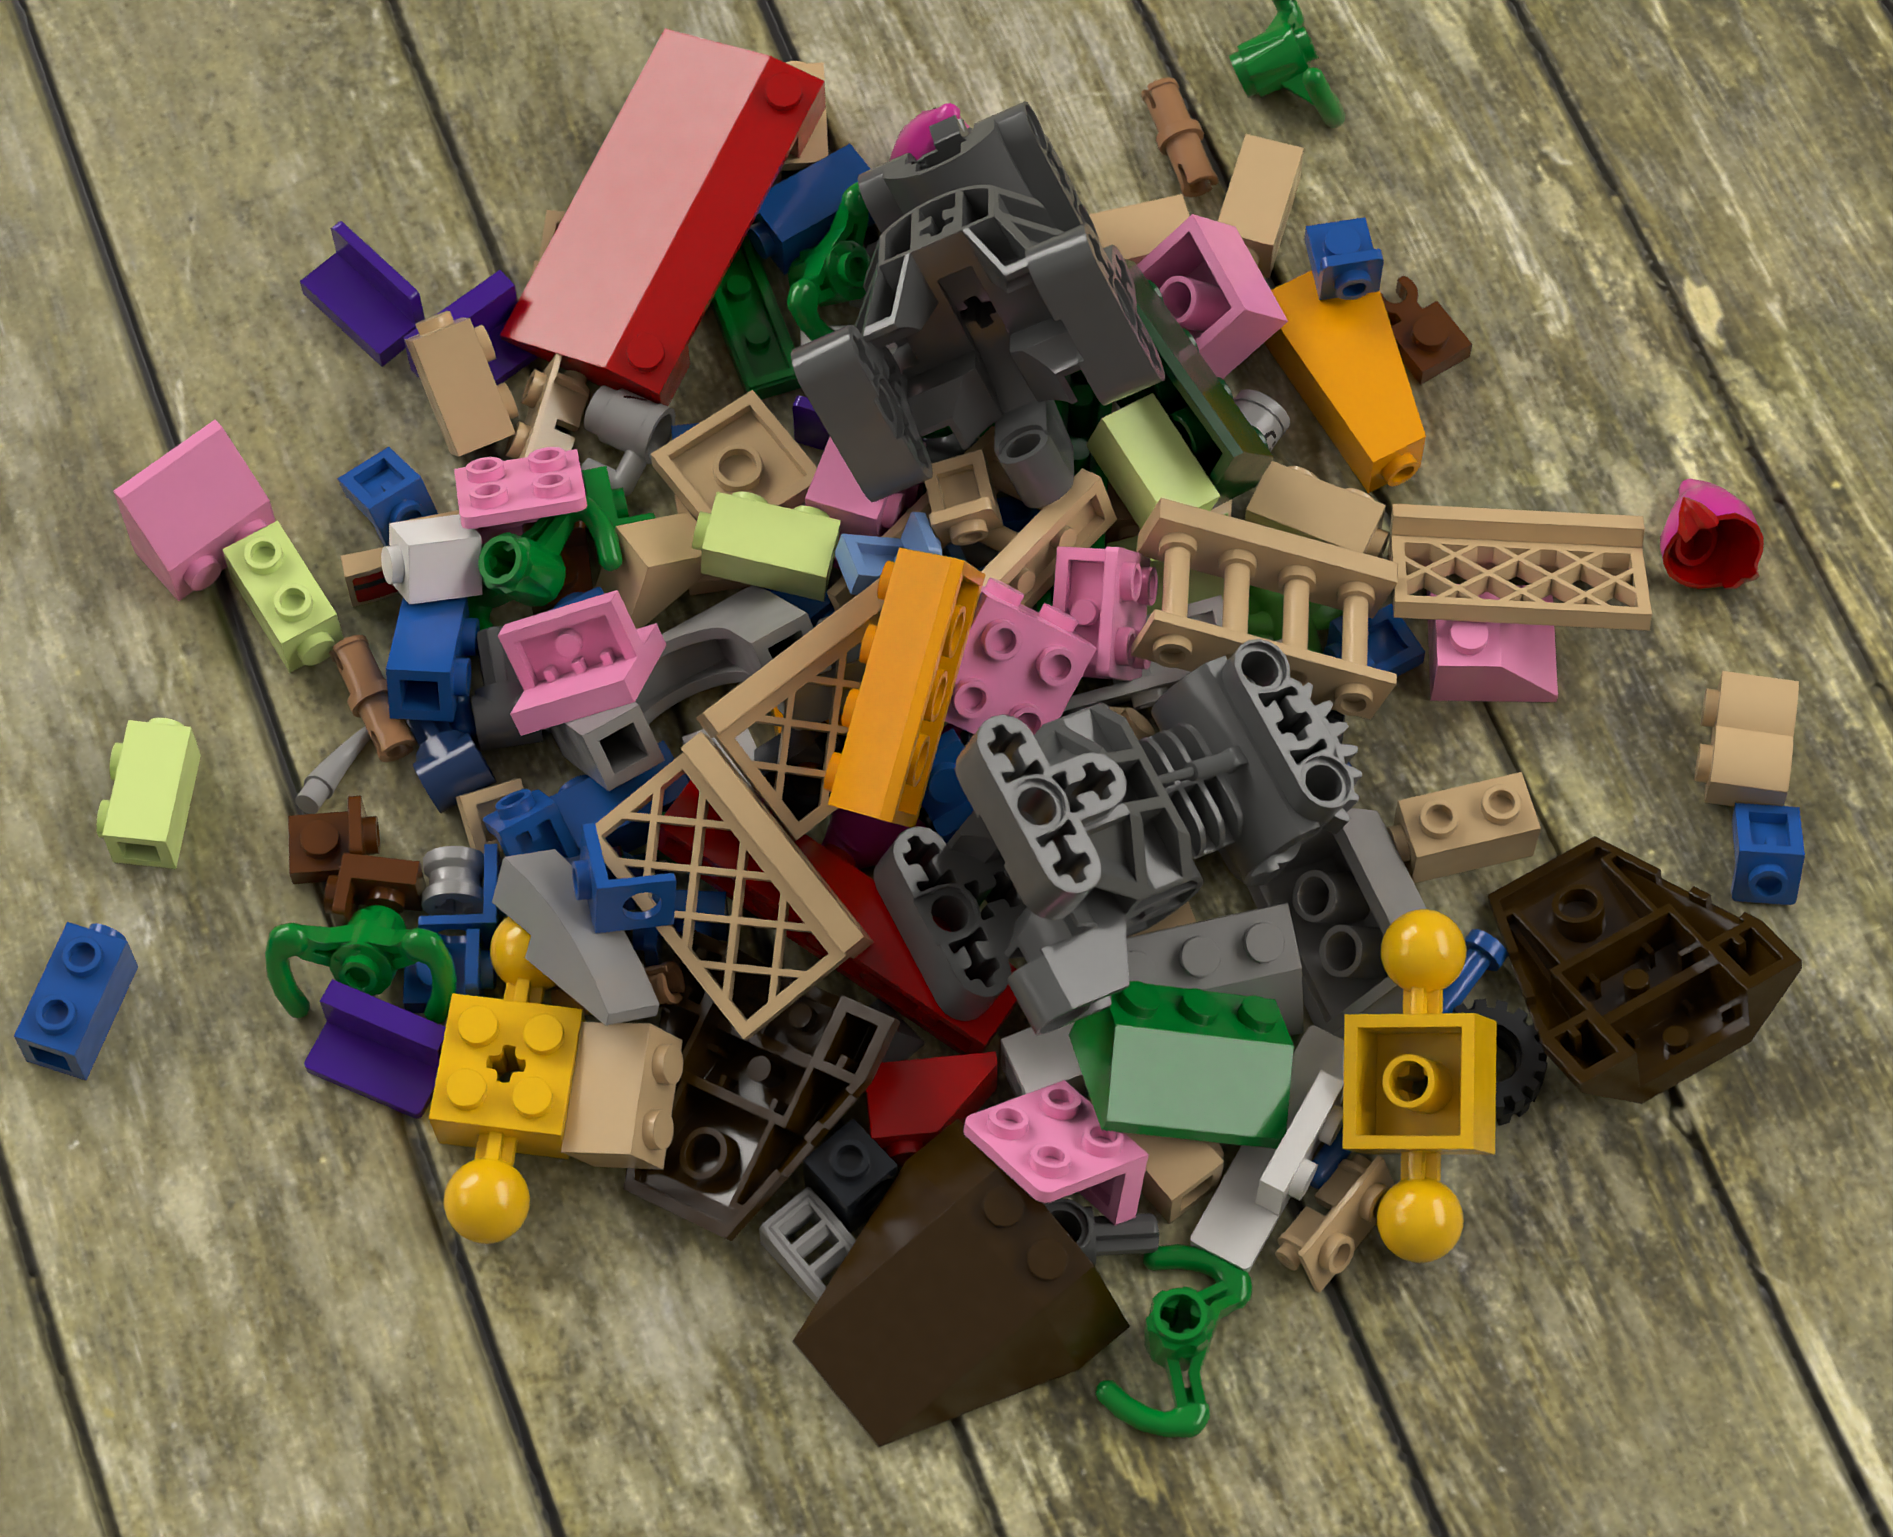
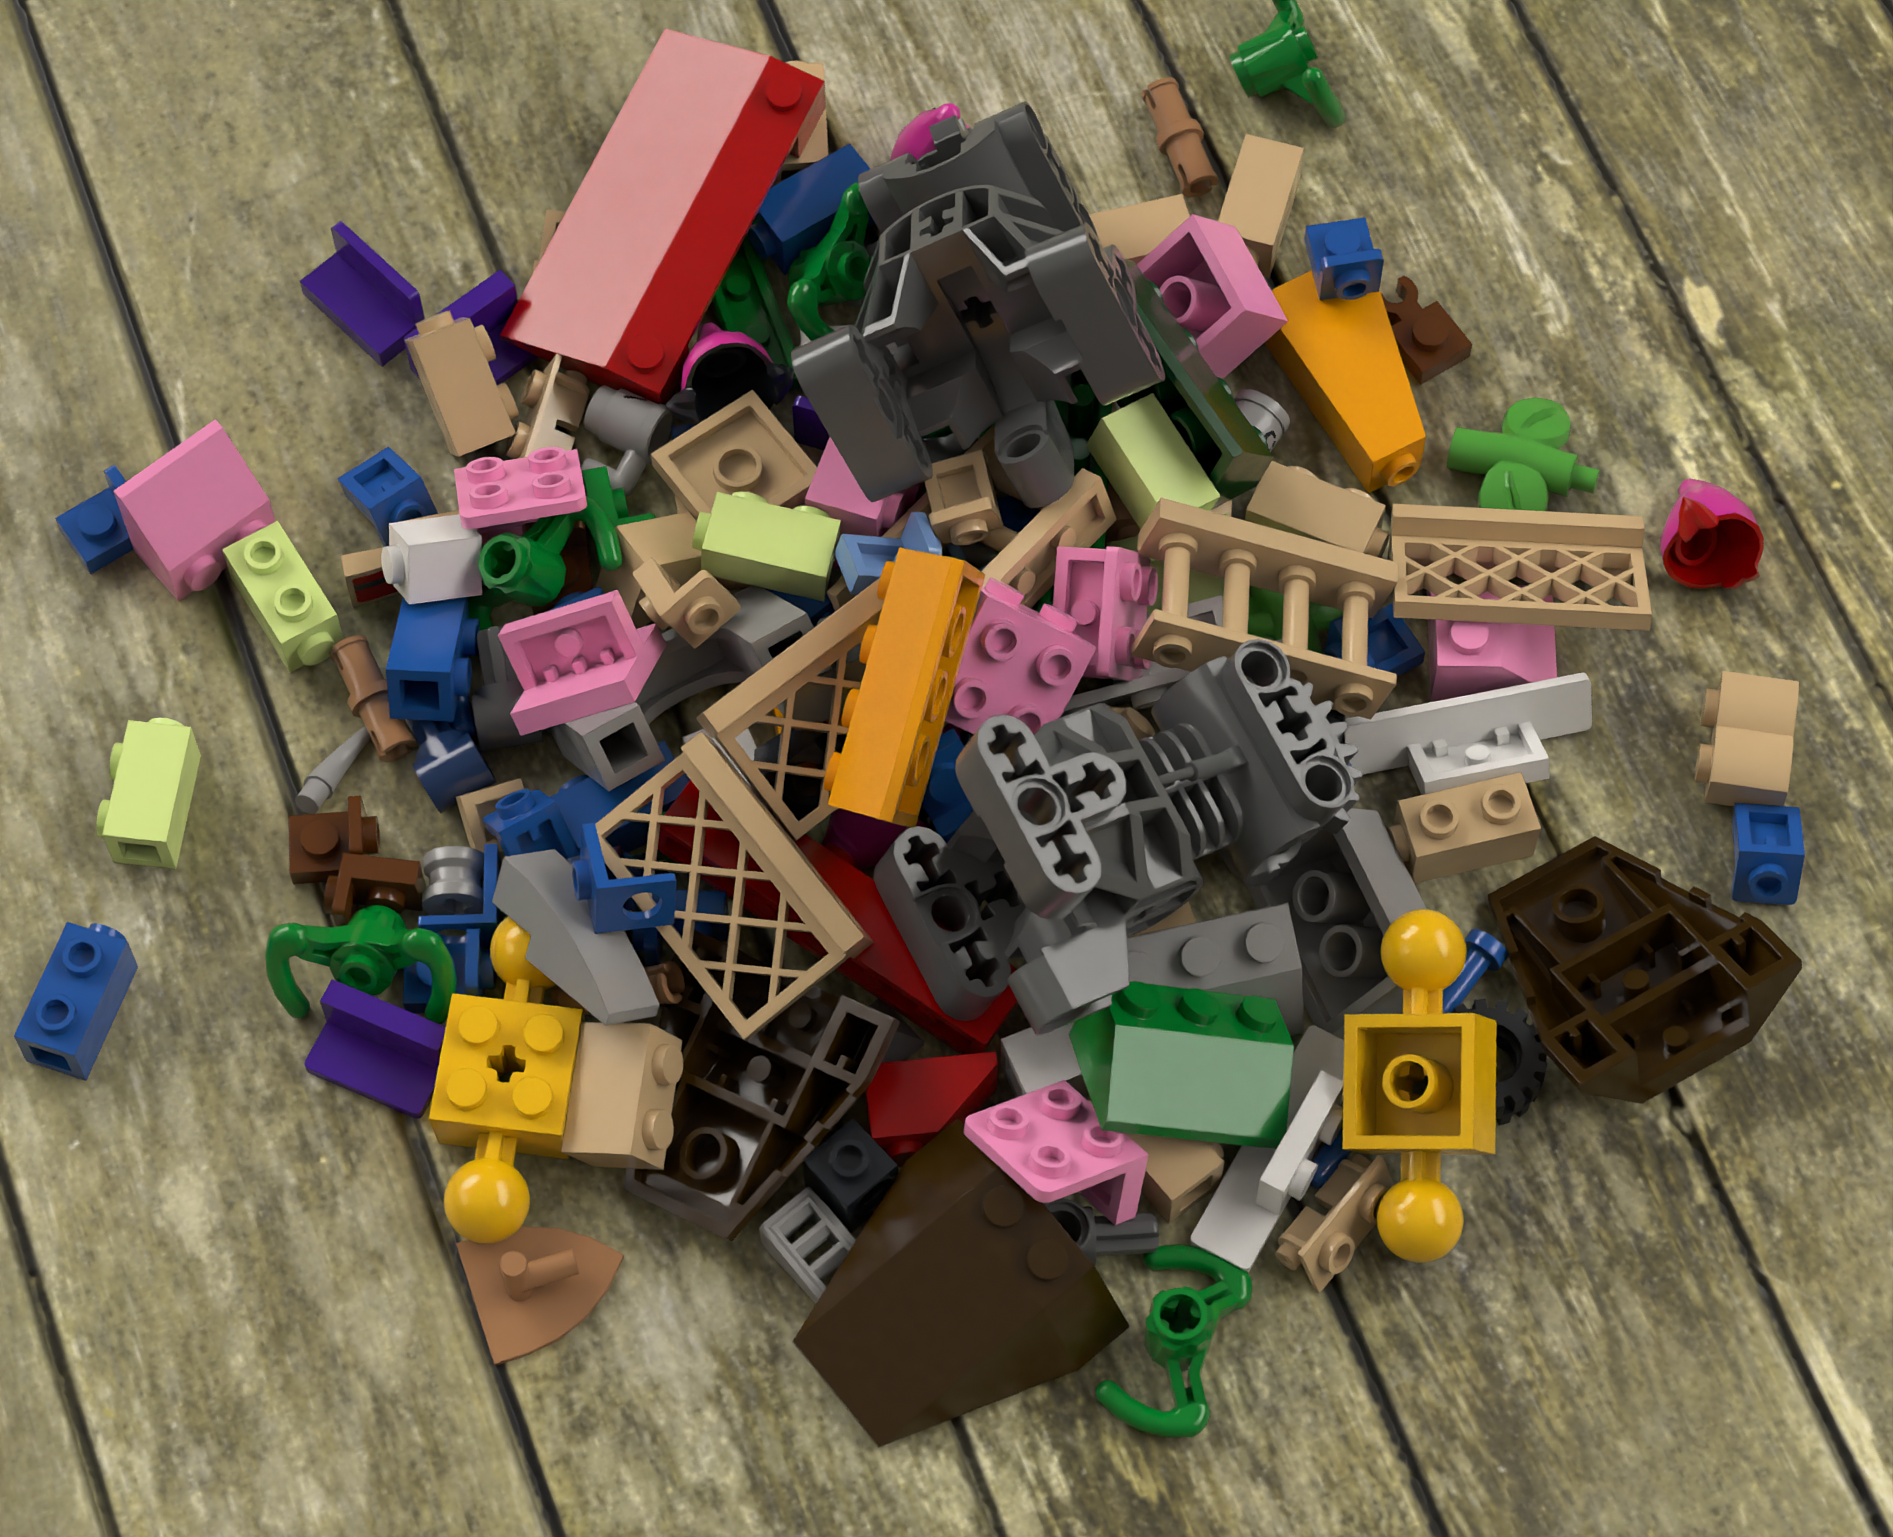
none -> blue bracket [55,465,134,574]
none -> medium nougat shield [456,1226,624,1366]
none -> tan bracket [632,557,741,649]
none -> black hat [666,323,794,425]
none -> white bracket [1342,673,1592,795]
none -> bright green plant [1447,398,1600,511]

